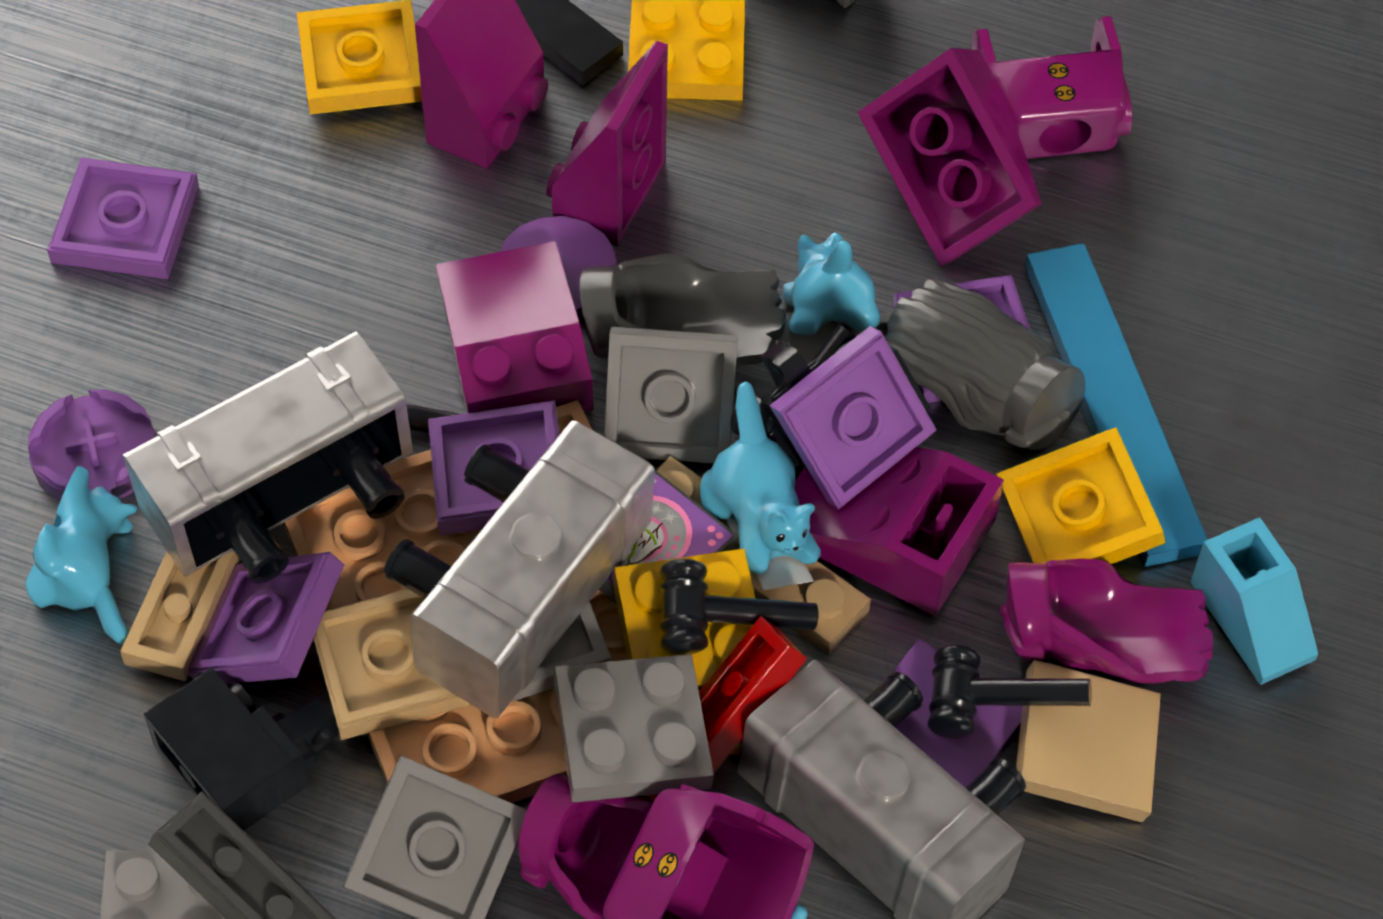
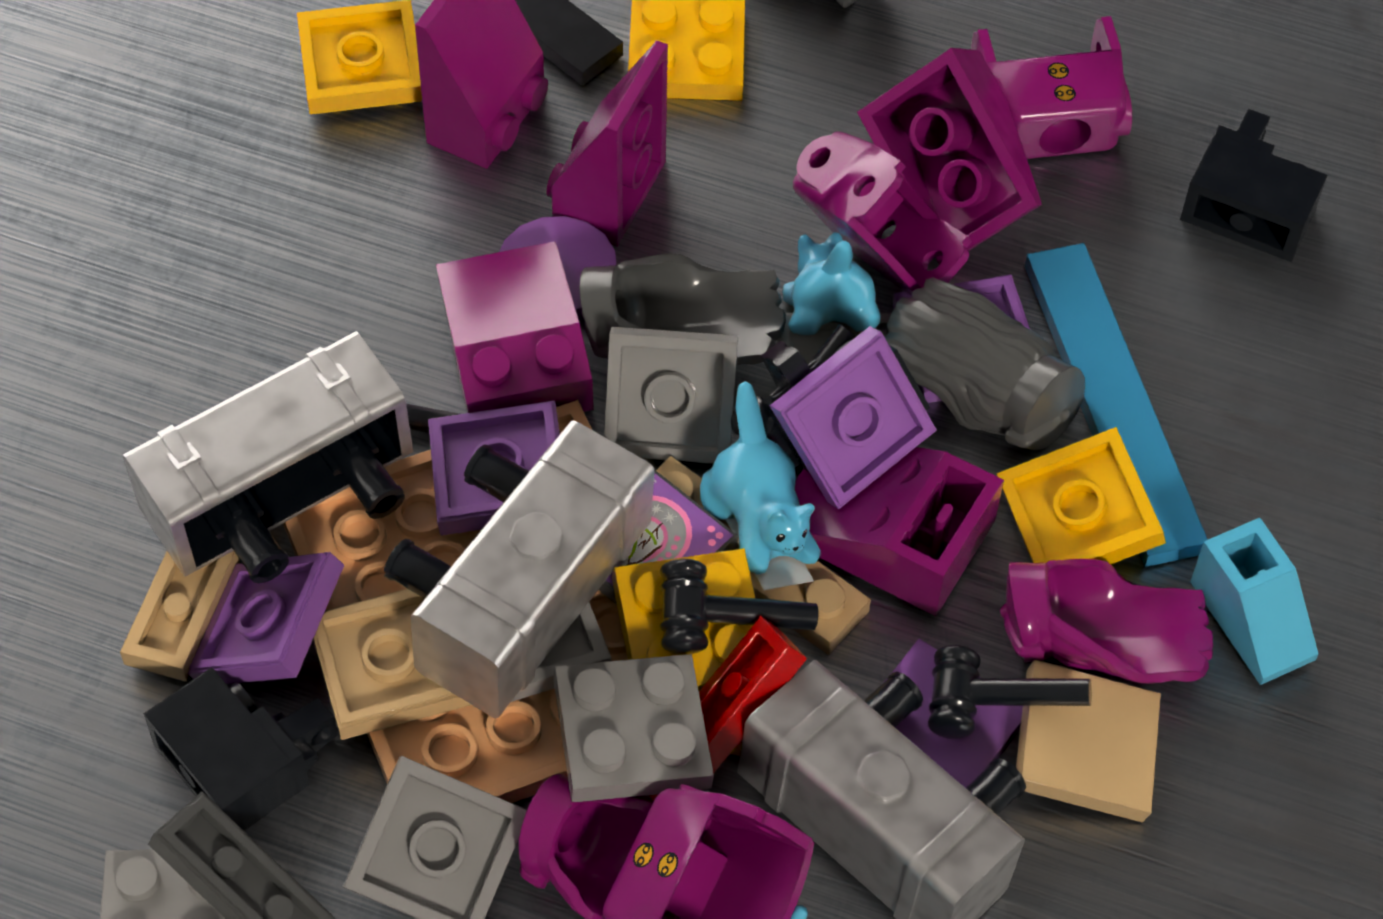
medium azure animal [25,466,138,645] -> none
medium lavender tile [28,389,157,501] -> none
medium lavender tile [47,157,199,279] -> none
none -> magenta piece [793,131,973,296]
none -> black hinge [1180,108,1328,262]

